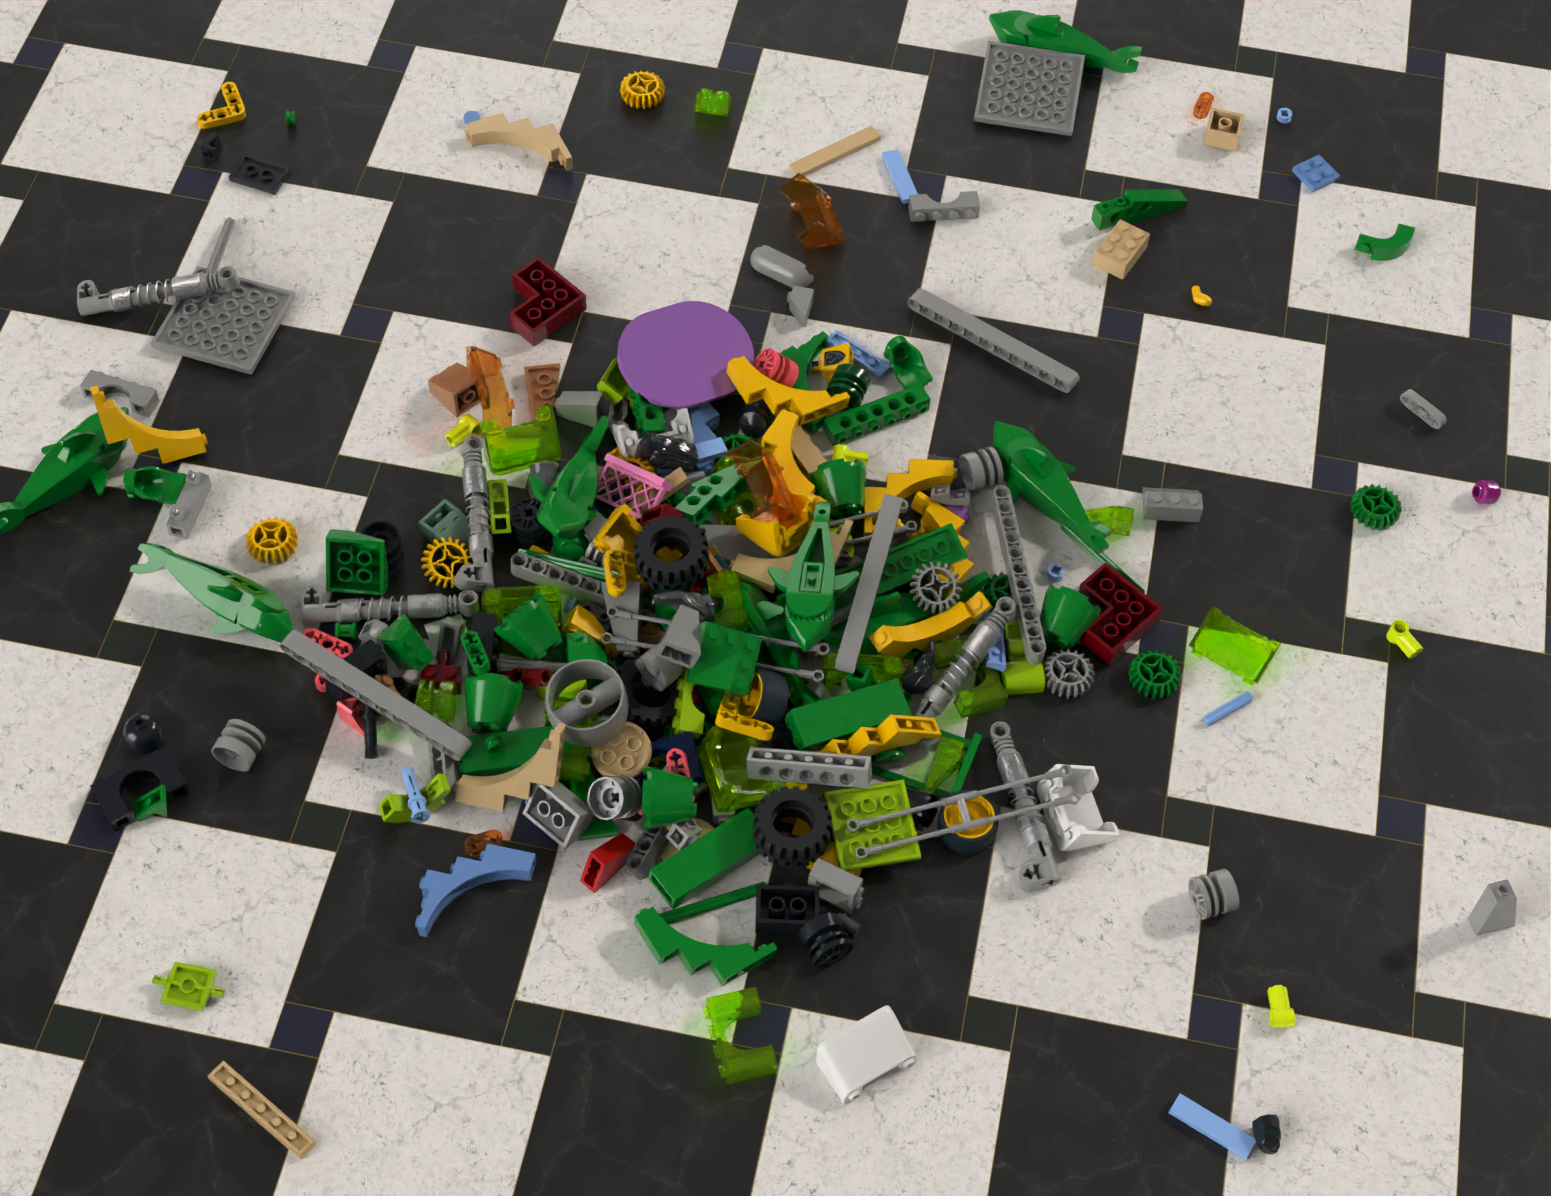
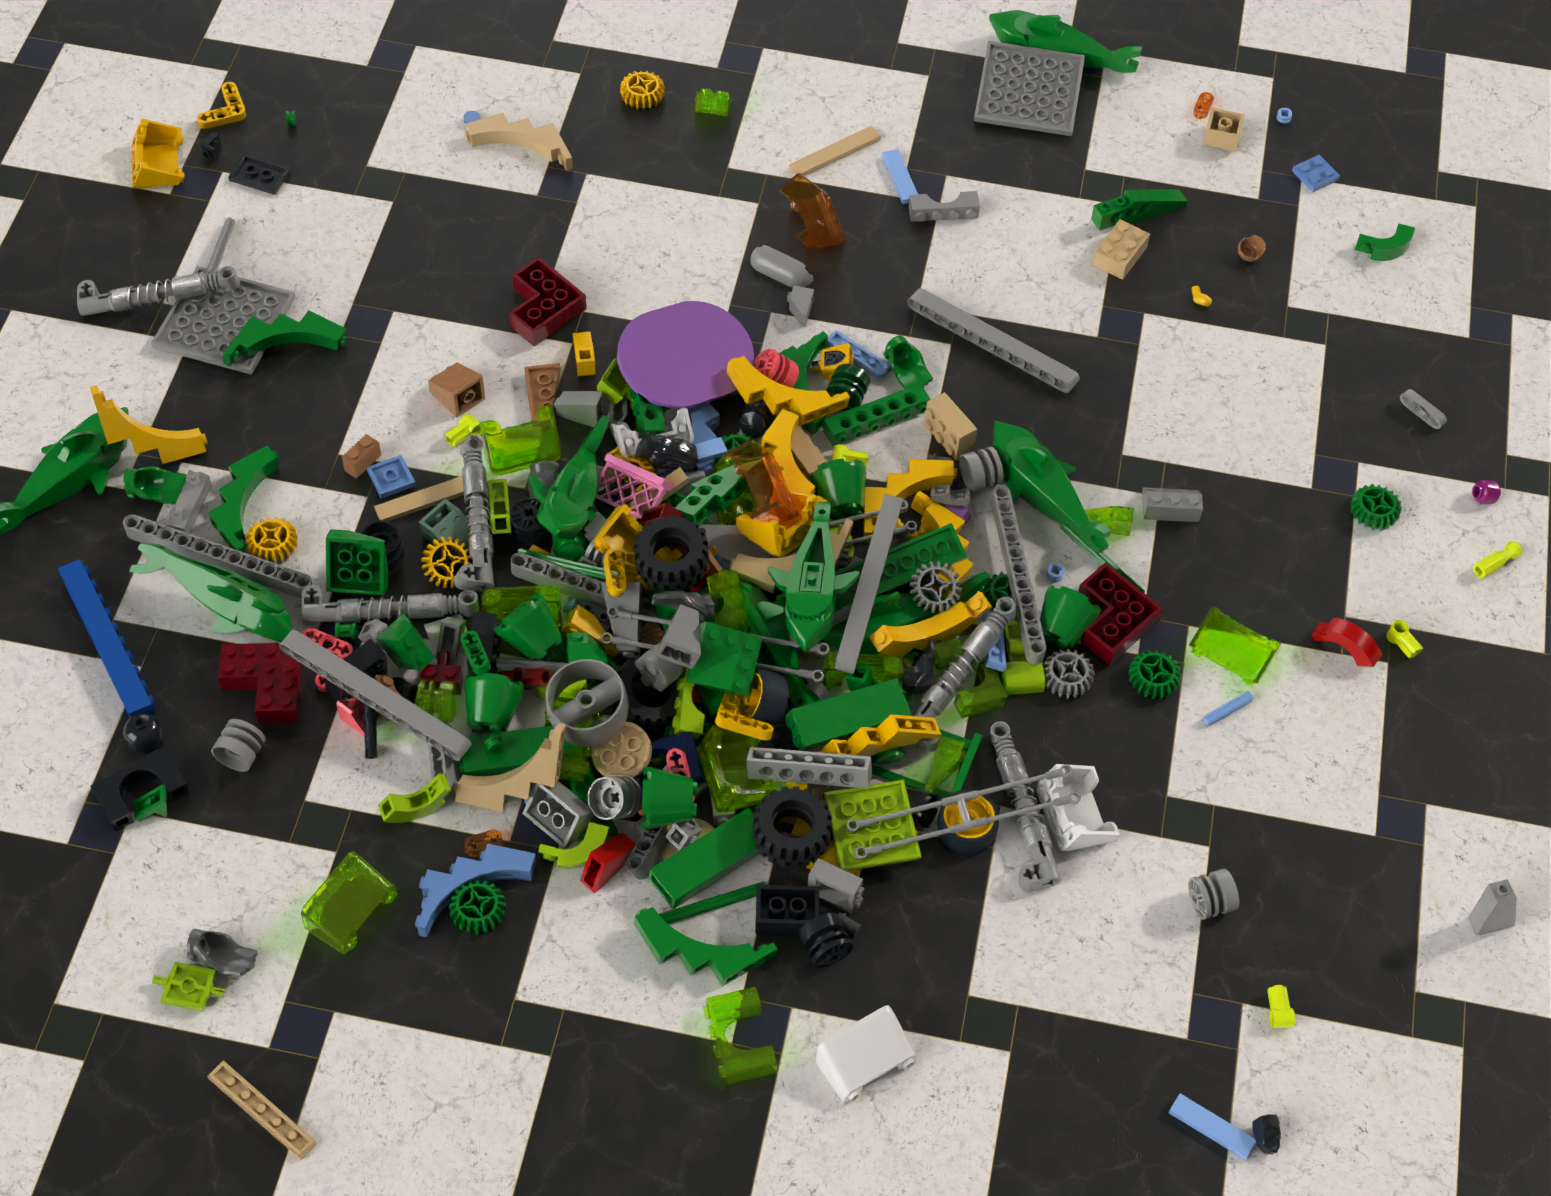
light grey arch [80,370,160,417] -> none
light blue pin [401,767,430,823] -> none
clear orange windscreen [466,346,515,434] -> none
none -> blue brick [58,559,156,718]
none -> light grey beam [123,515,313,598]
none -> yellow windscreen [131,118,185,189]
none -> dark grey hair [187,929,258,976]
none -> green arch [208,445,280,553]
none -> dark red brick [218,643,303,723]
none -> green arch [223,310,348,367]
none -> clear neon green windscreen [301,851,397,955]
none -> medium nougat brick [342,434,382,478]
none -> medium blue plate [367,455,416,499]
none -> tan tile [374,476,464,521]
none -> green gear [449,879,506,935]
none -> lime arch [538,822,611,869]
none -> yellow slope [573,332,596,376]
none -> tan brick [924,392,977,460]
none -> medium nougat hair [1237,235,1266,262]
none -> red arch [1311,618,1382,667]
none -> neon yellow piece [1473,541,1523,579]

